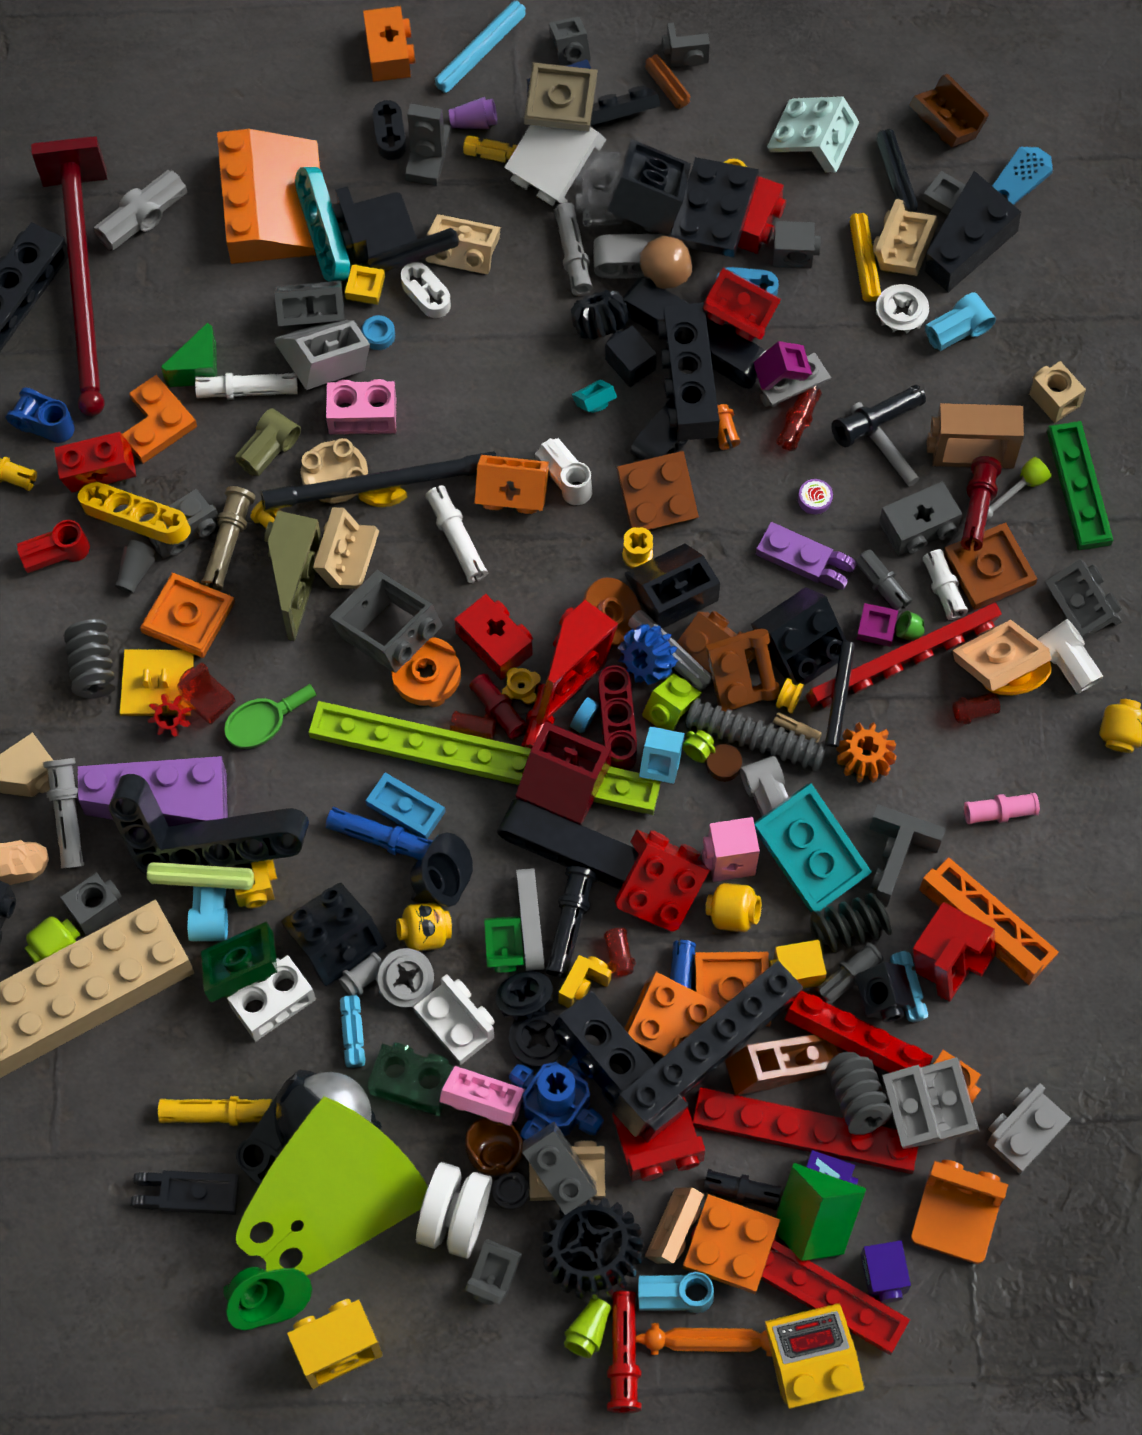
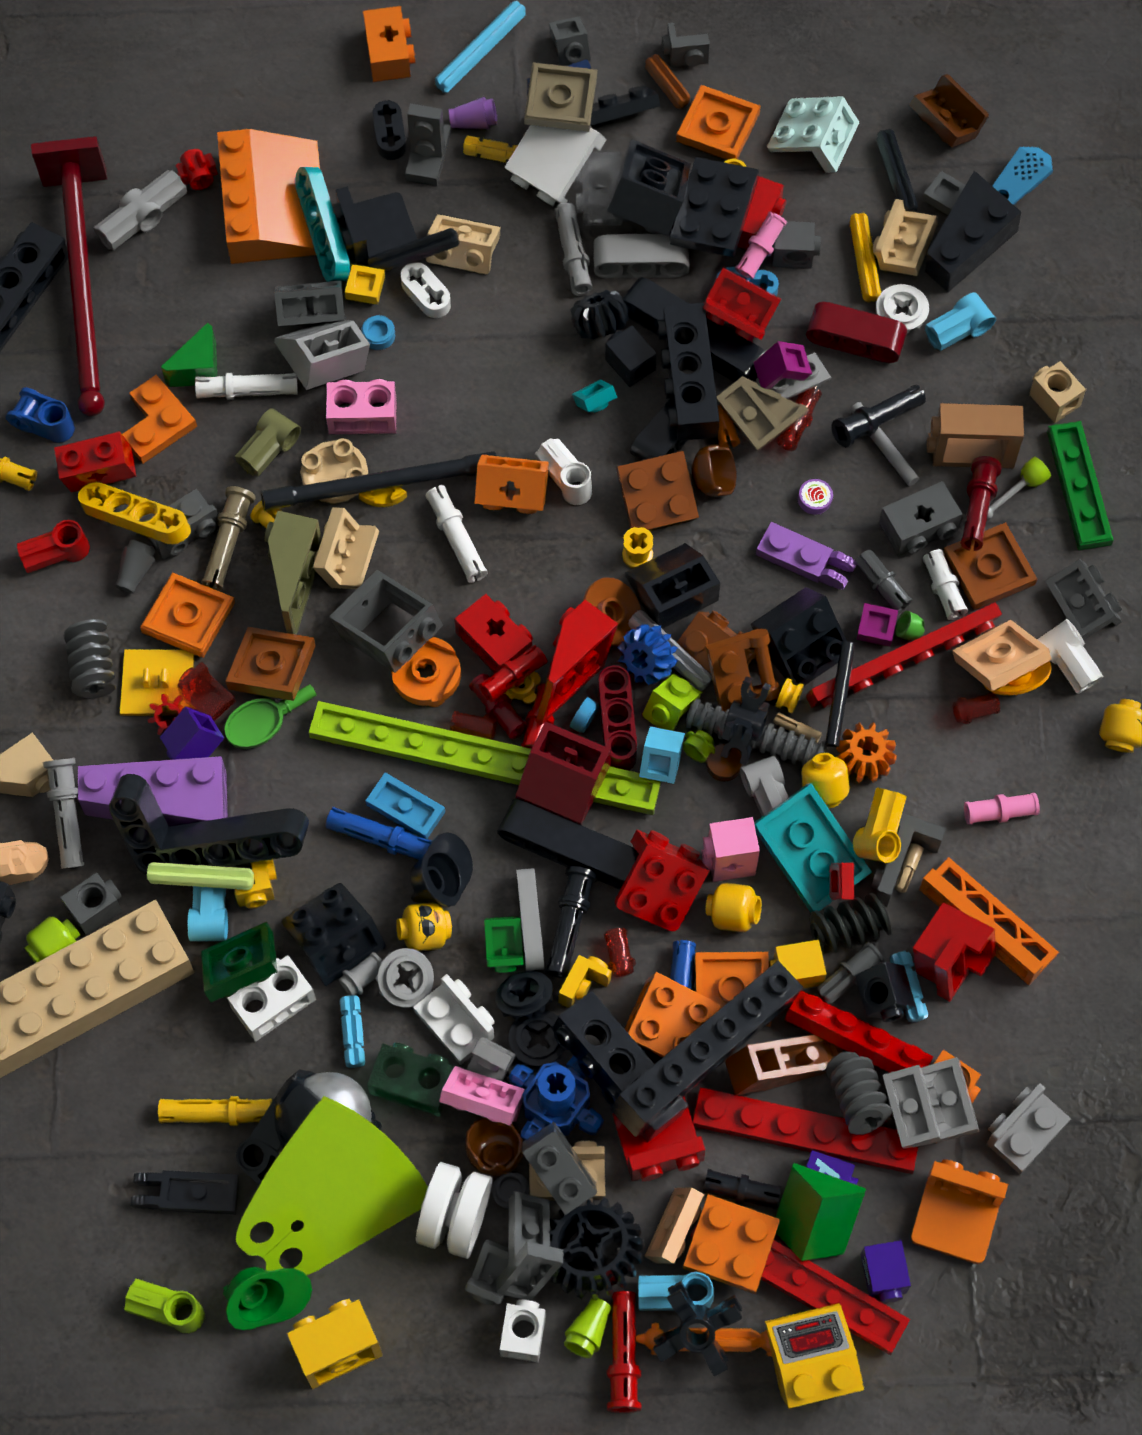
medium nougat hair [639,236,692,289] -> none
none -> lime piece [124,1279,205,1333]
none -> dark purple brick [160,706,224,760]
none -> red gear [175,149,218,190]
none -> dark orange plate [226,627,316,701]
none -> light grey bracket [467,1037,516,1081]
none -> red pin [478,645,547,703]
none -> dark grey bracket [496,1191,563,1301]
none -> white brick [500,1300,546,1362]
none -> black pin [653,1281,742,1377]
none -> orange plate [676,85,761,160]
none -> reddish brown hair [692,445,737,497]
none -> dark tan wing [716,376,809,452]
none -> black pin [721,676,772,765]
none -> bright pink pin [735,212,787,280]
none -> yellow head [801,753,850,808]
none -> dark red beam [806,302,907,363]
none -> red tile [830,863,854,900]
none -> yellow piece [853,788,906,863]
none -> tan pin [895,843,924,893]

